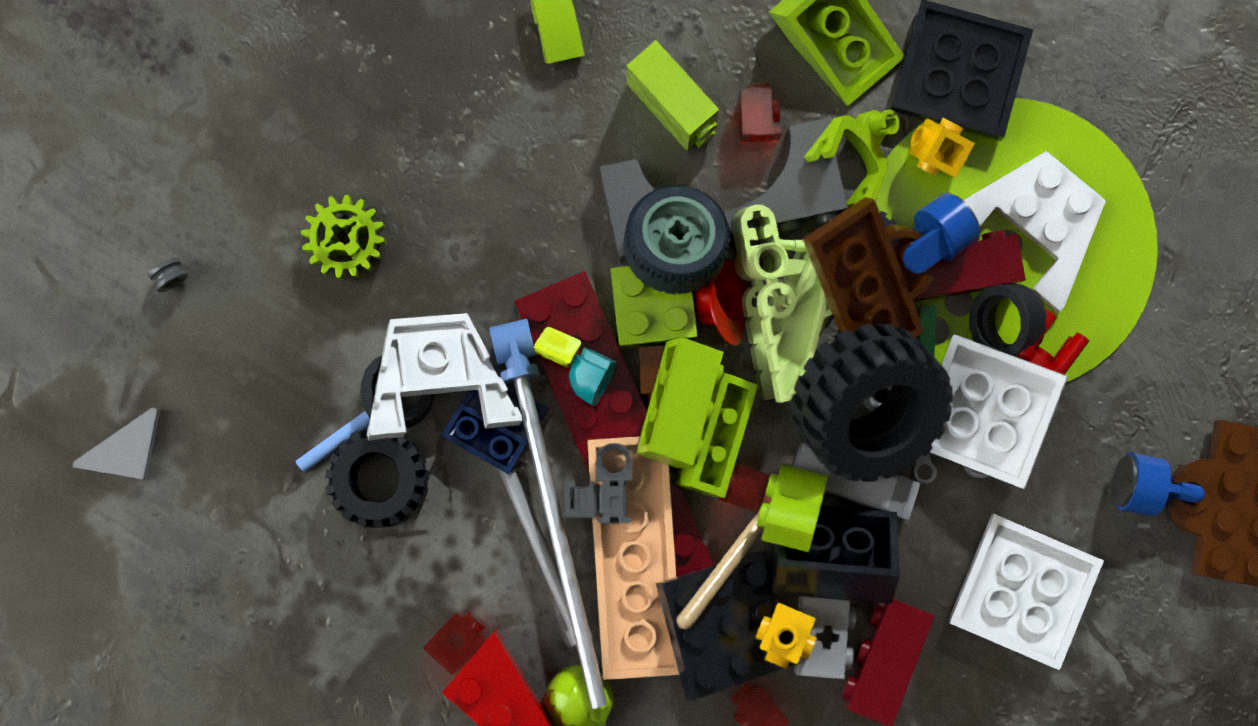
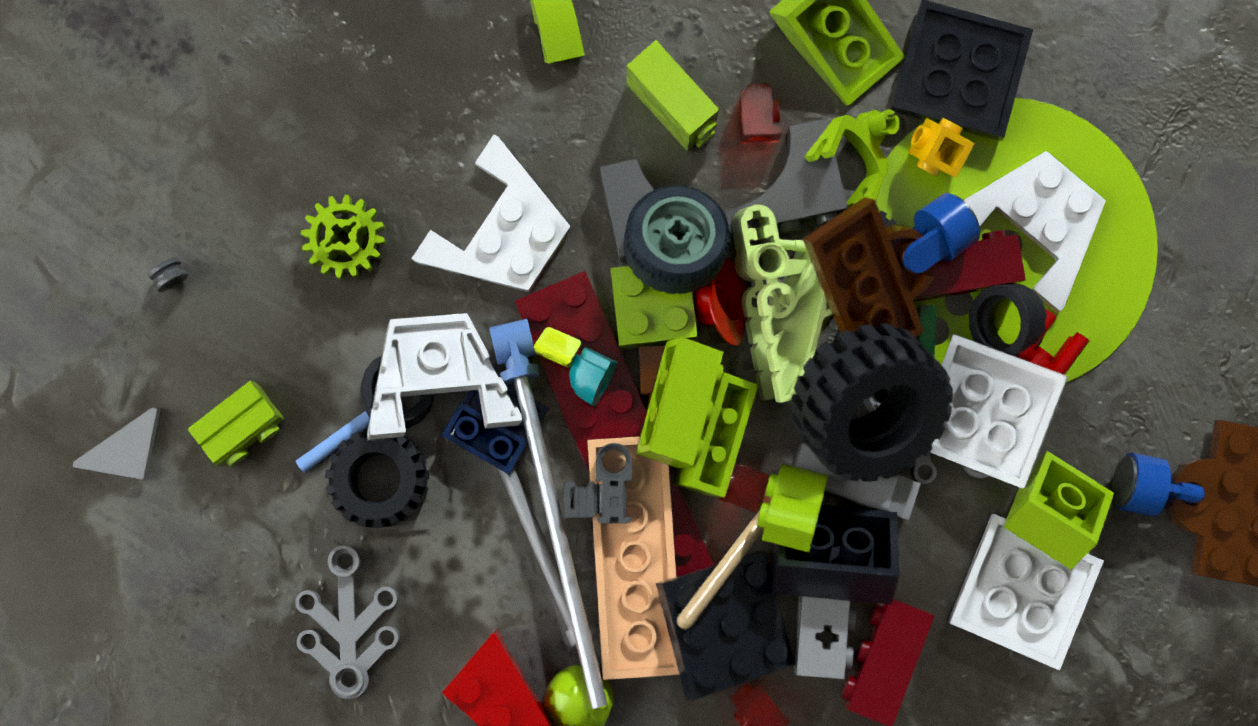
clear red brick [423,611,487,675] -> none
yellow brick [756,603,817,669] -> none
none -> lime brick [188,380,284,468]
none -> light grey plant [295,545,400,699]
none -> white wing [411,135,571,292]
none -> lime brick [1004,451,1114,570]

